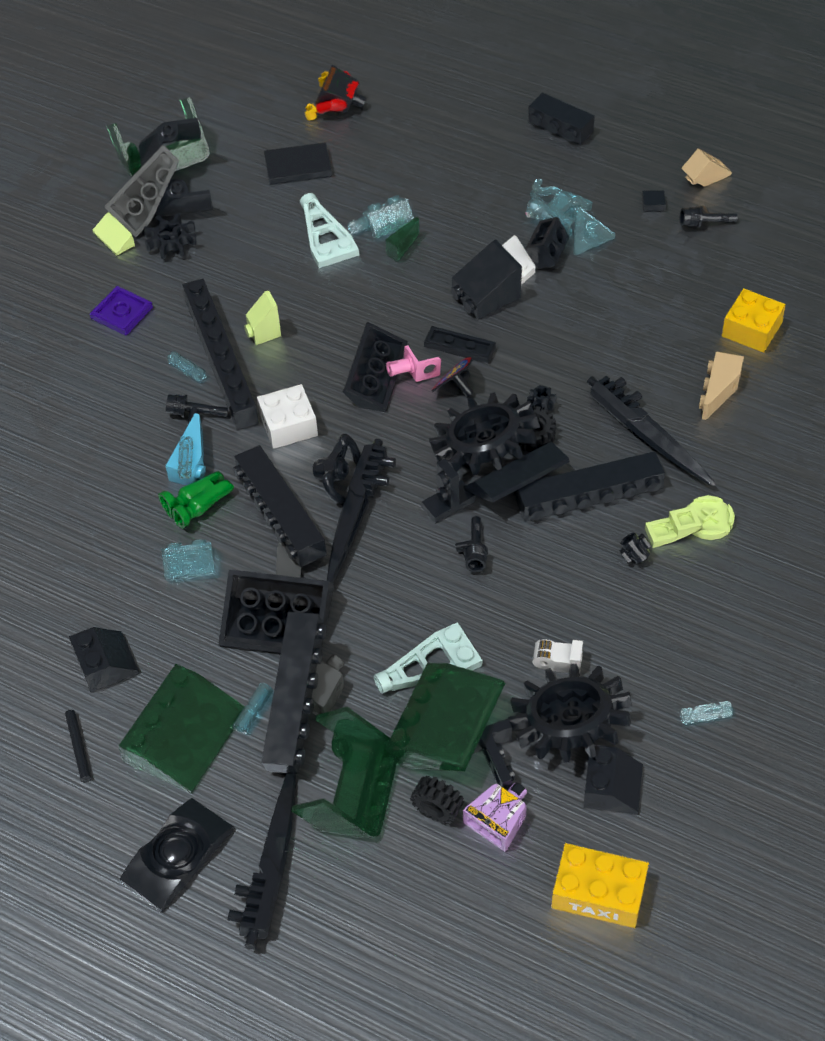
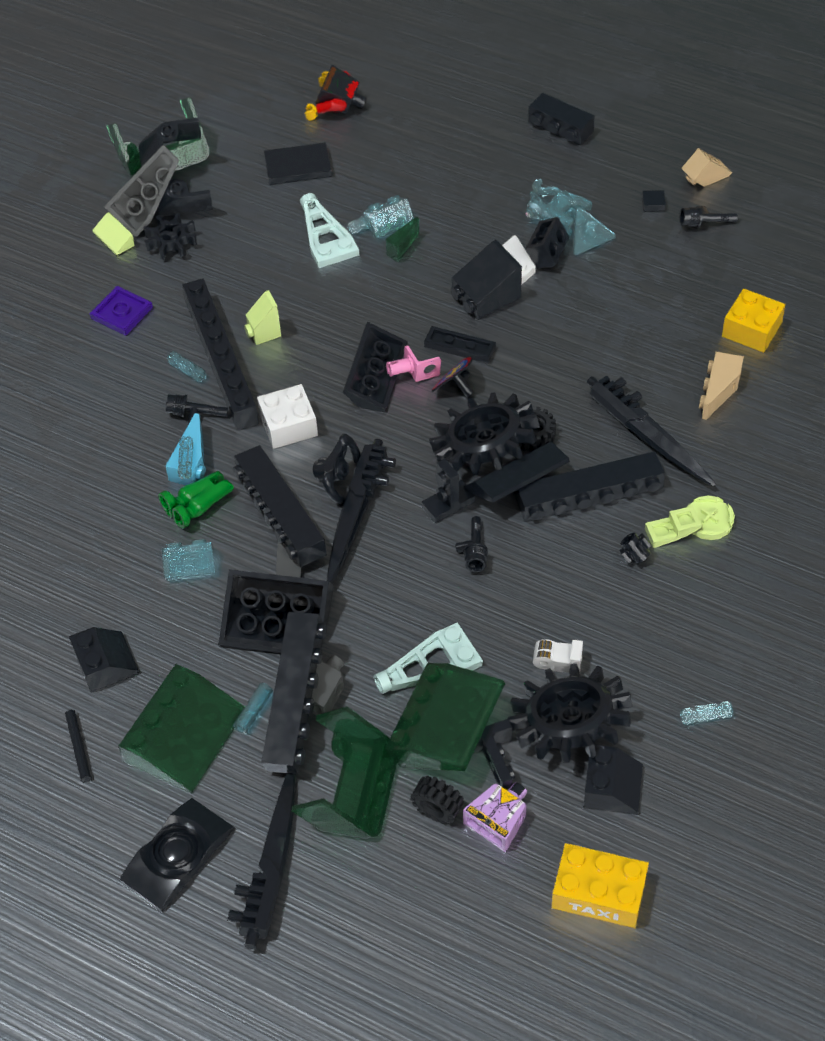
black gear [527,385,556,411] -> none

